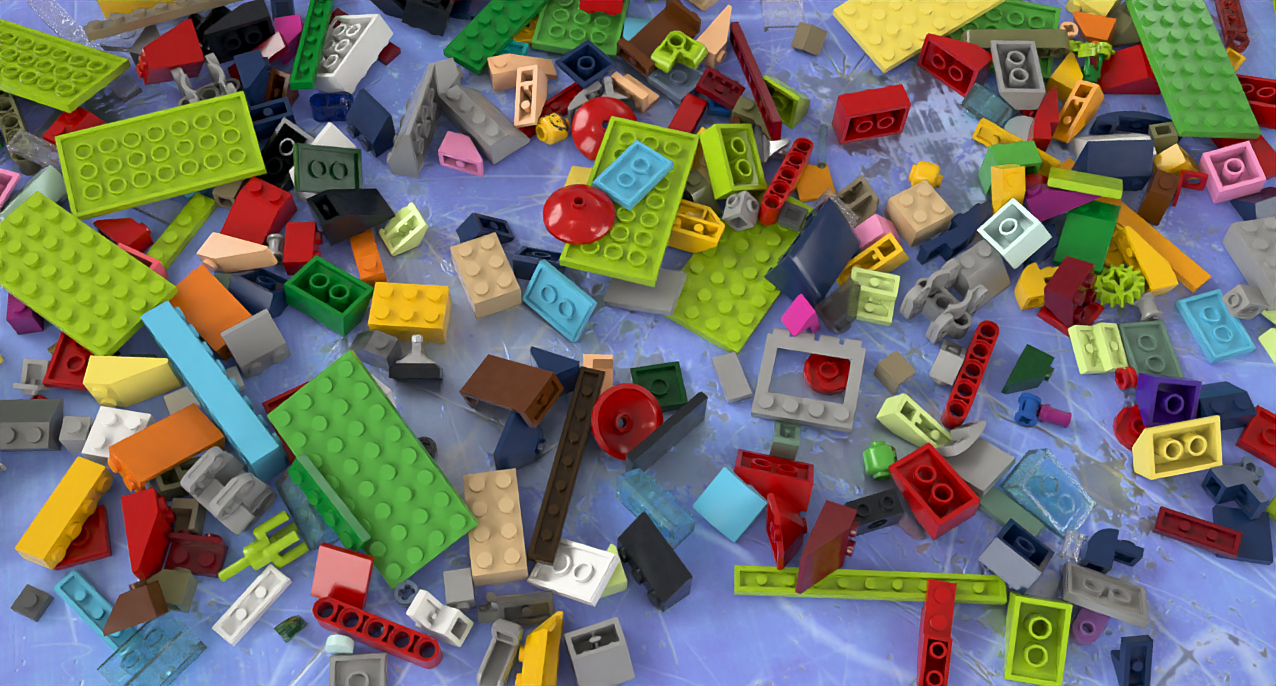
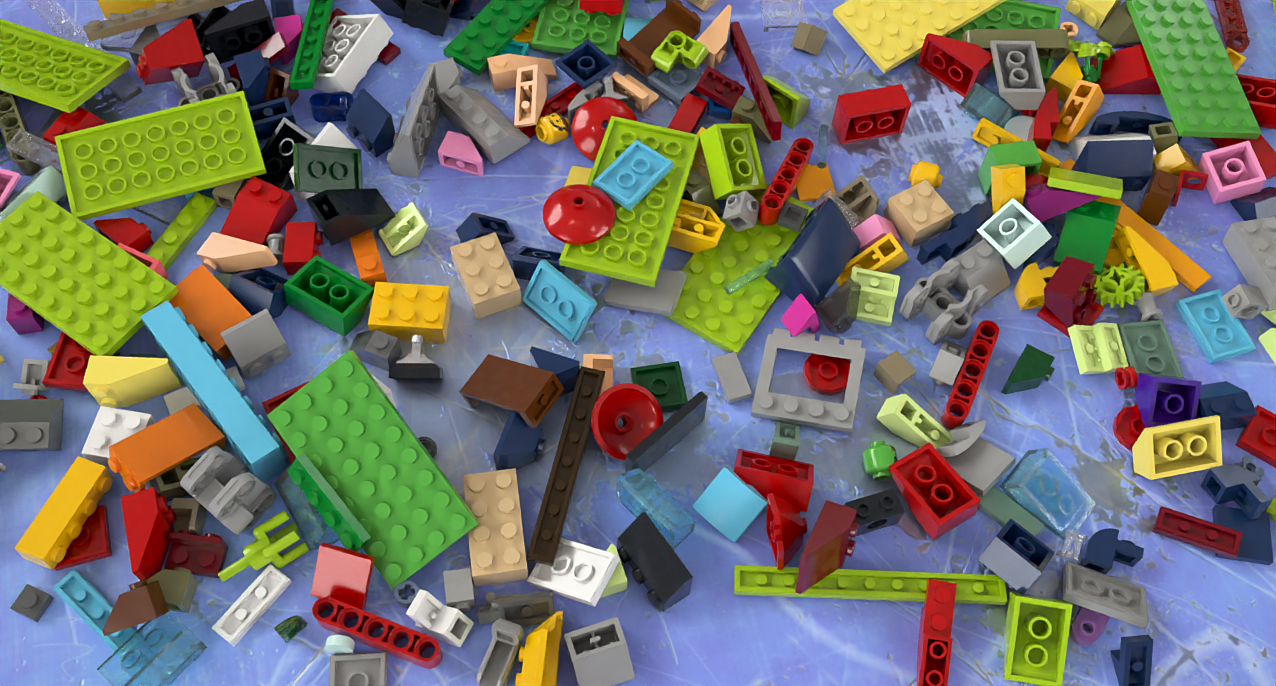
light grey brick [59,416,94,453] -> none
flat silver piece [752,124,790,167] -> none
blue bush [1014,393,1042,427] -> none
magenta pin [1036,403,1072,428] -> none
orange slope [1073,11,1117,45] -> none
none -> clear light blue piece [724,259,774,295]

